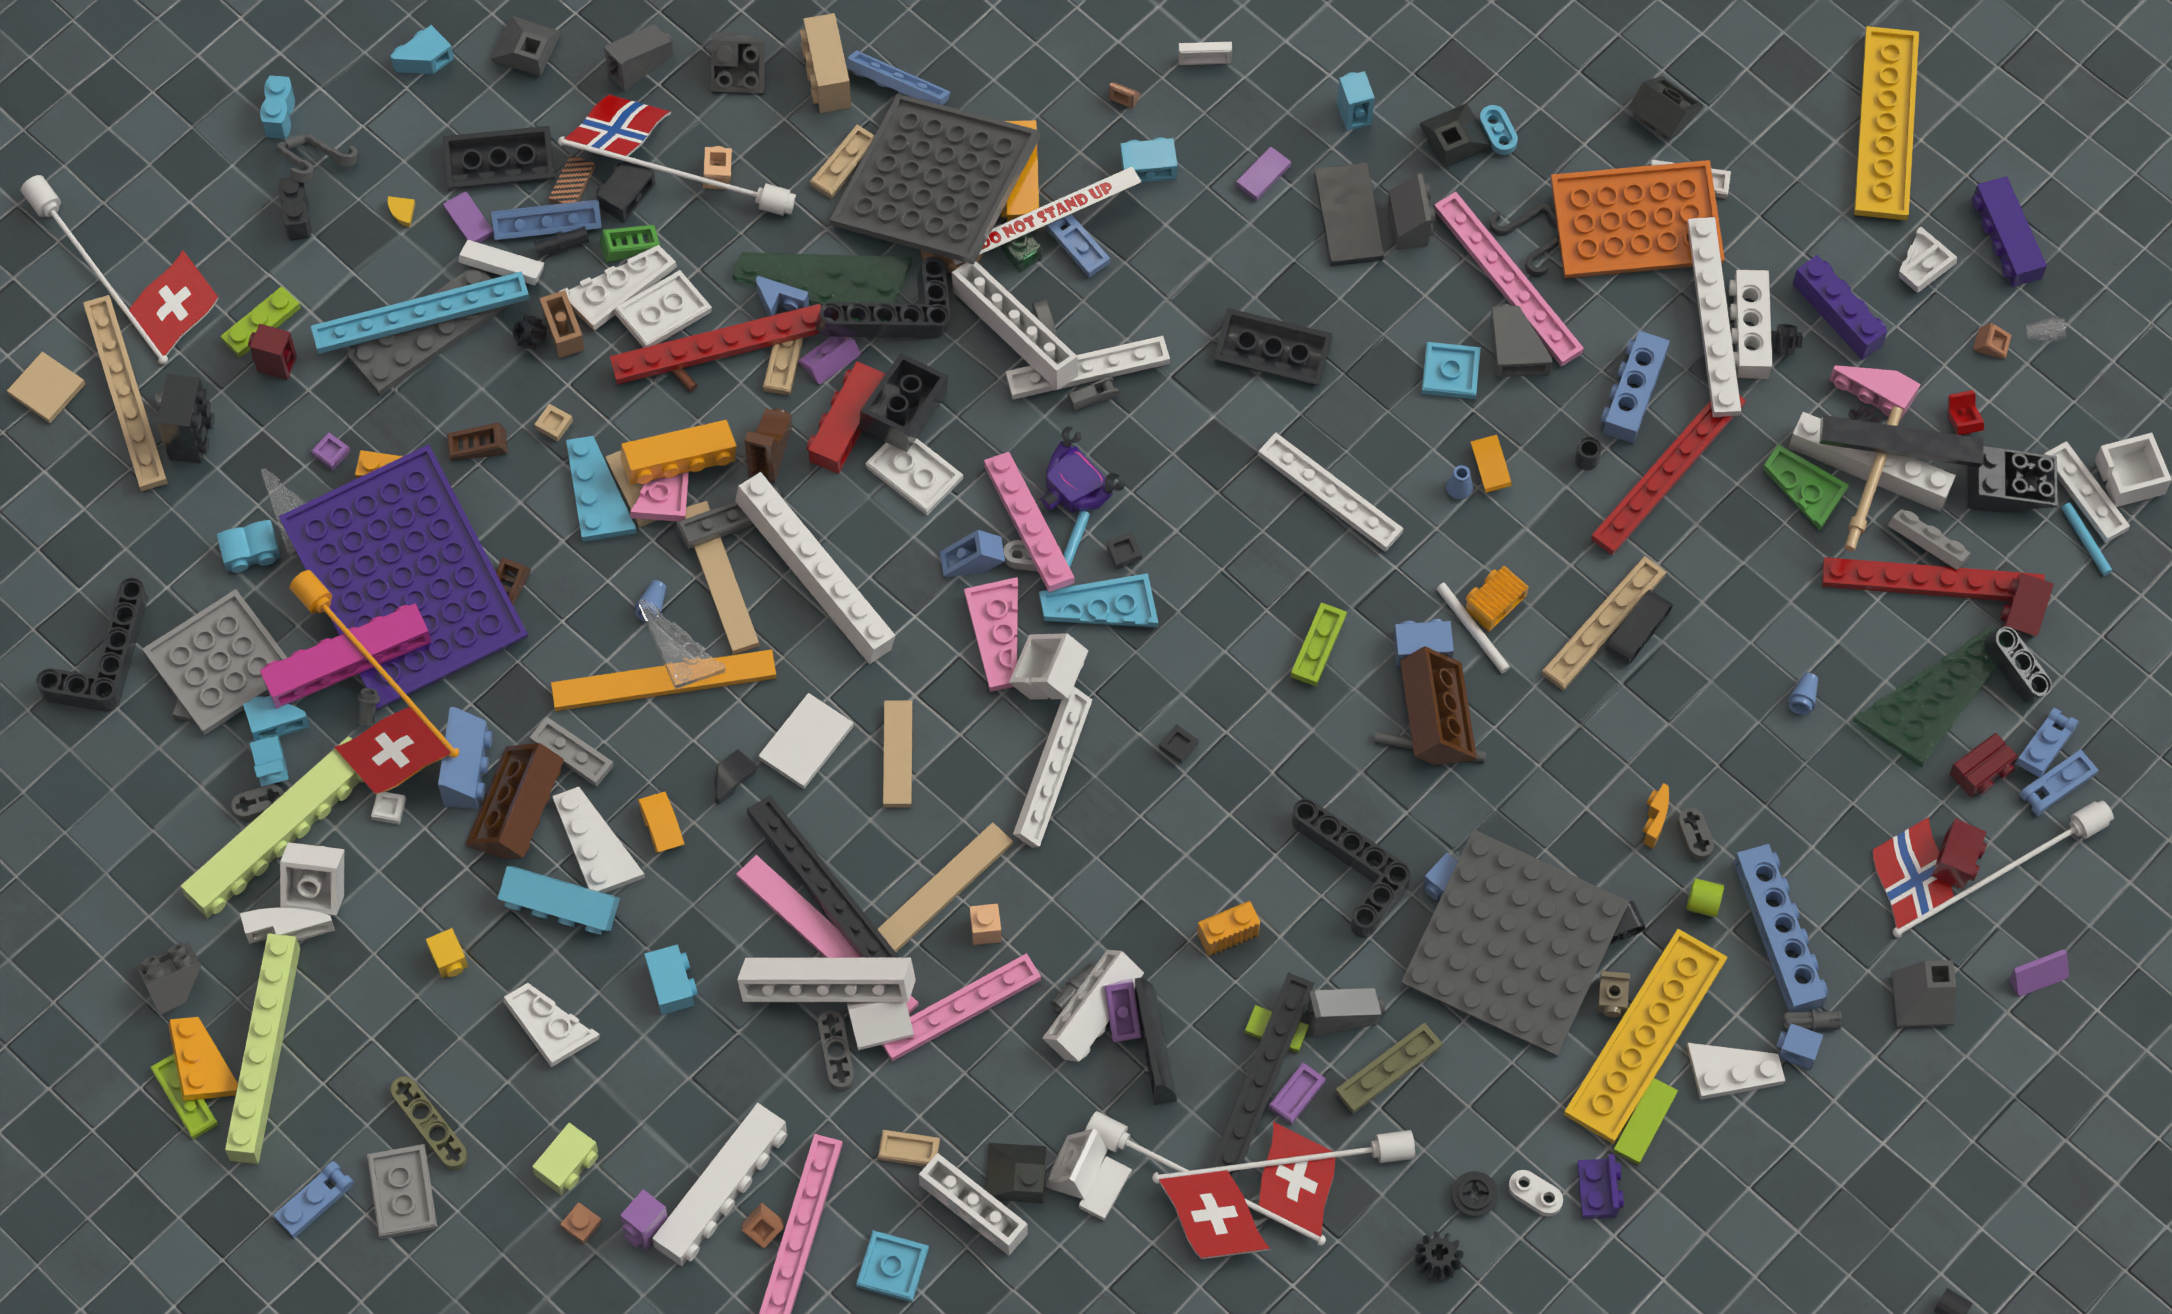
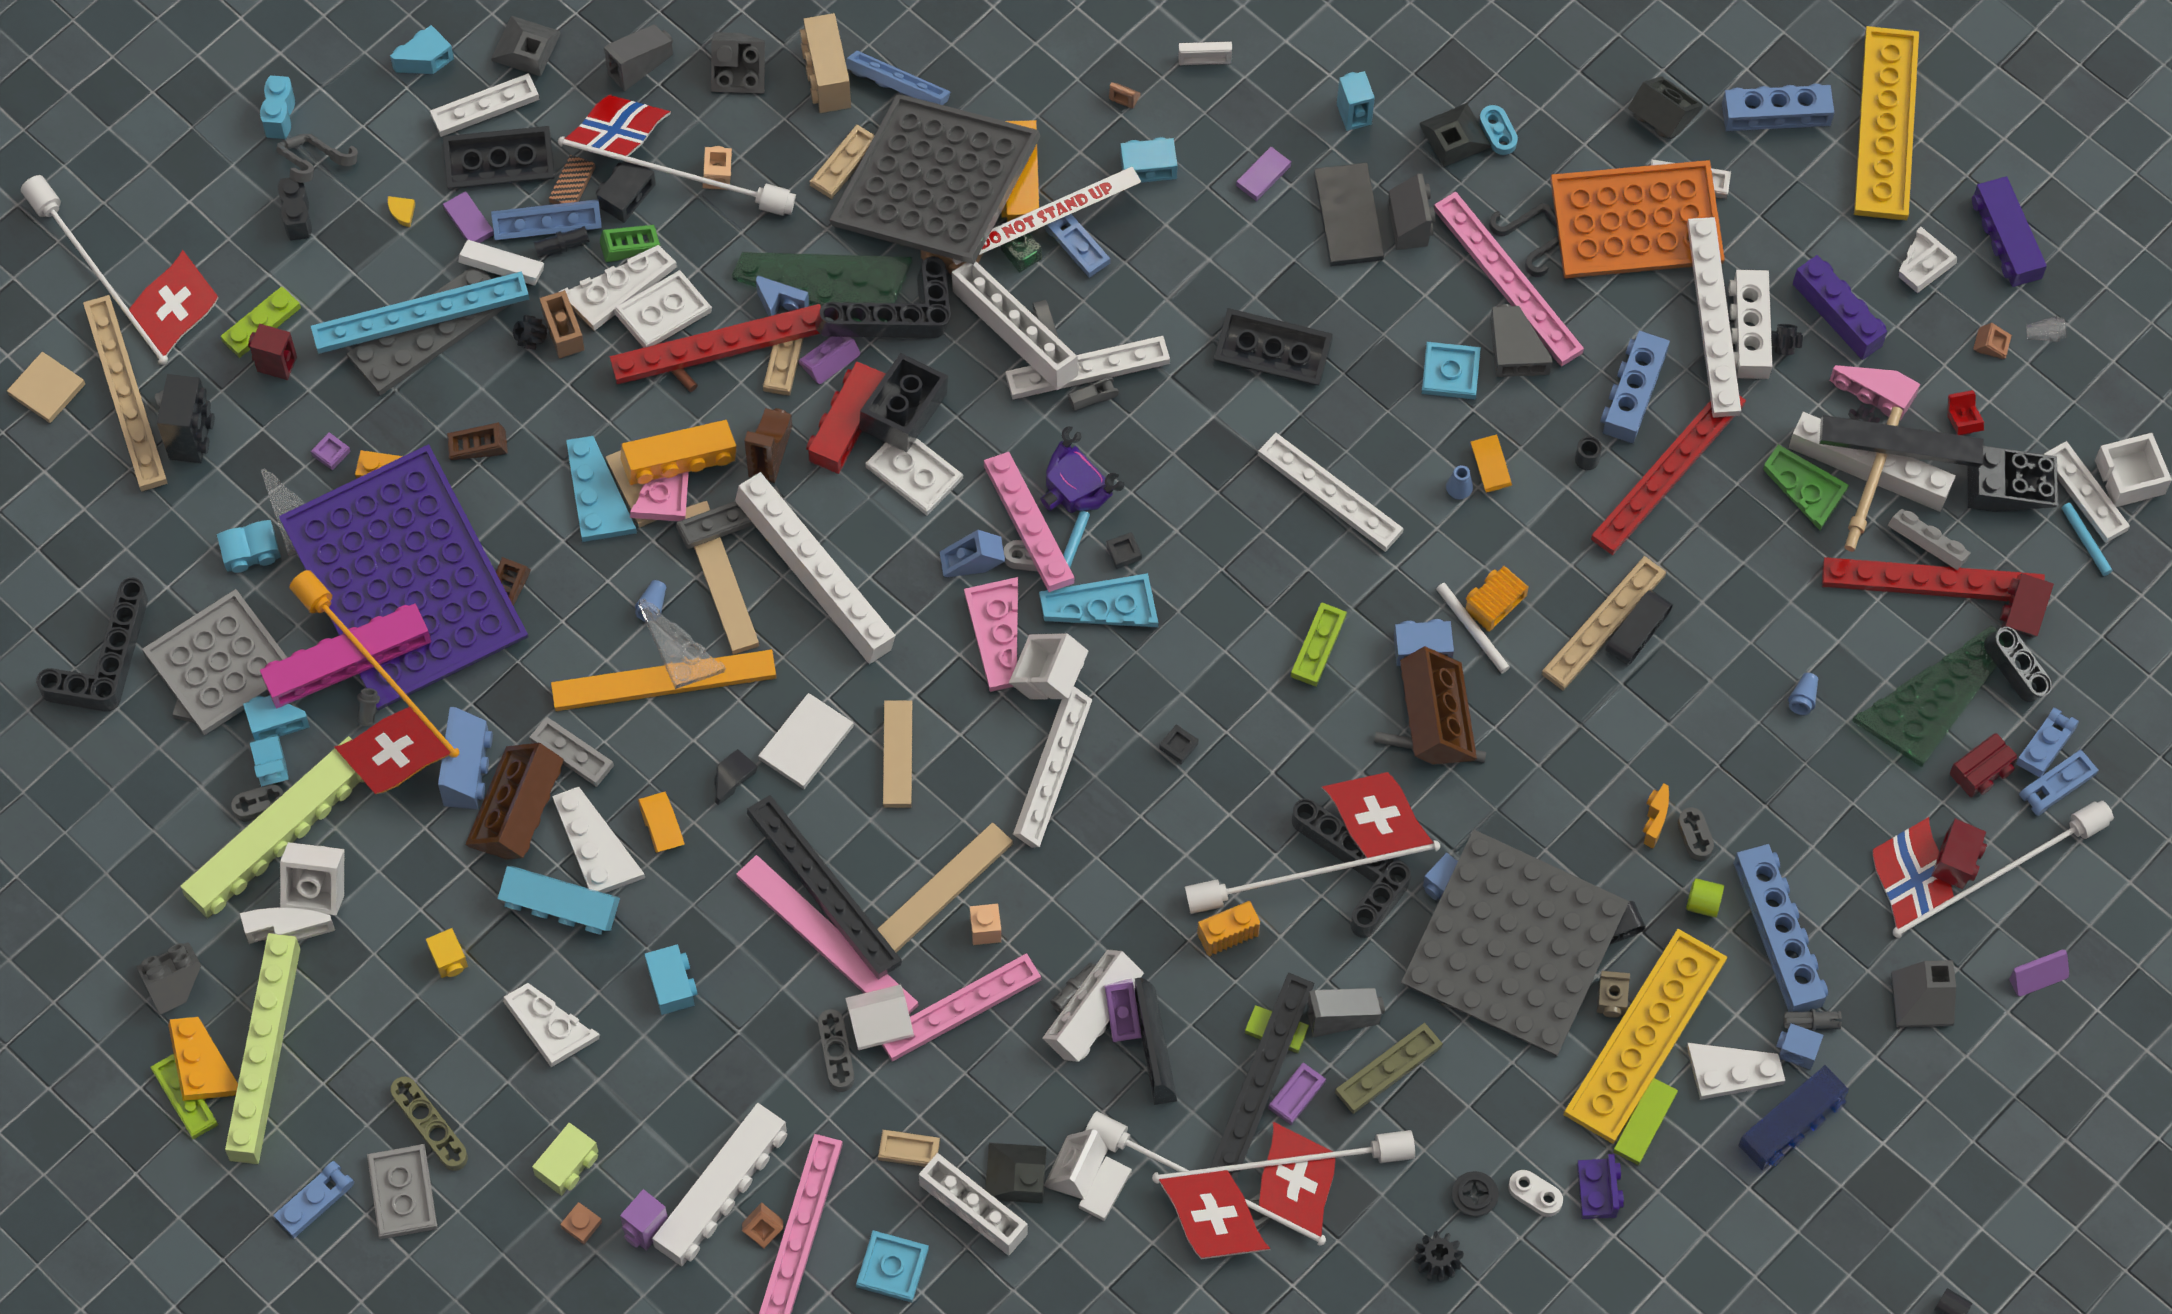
white tile [371,792,406,825] -> none
tan plate [534,404,573,442] -> none
white brick [737,958,916,1002] -> none
none -> white plate [430,73,539,137]
none -> flag [1185,772,1440,914]
none -> medium blue brick [1722,84,1834,131]
none -> clear blue brick [1738,1065,1849,1170]

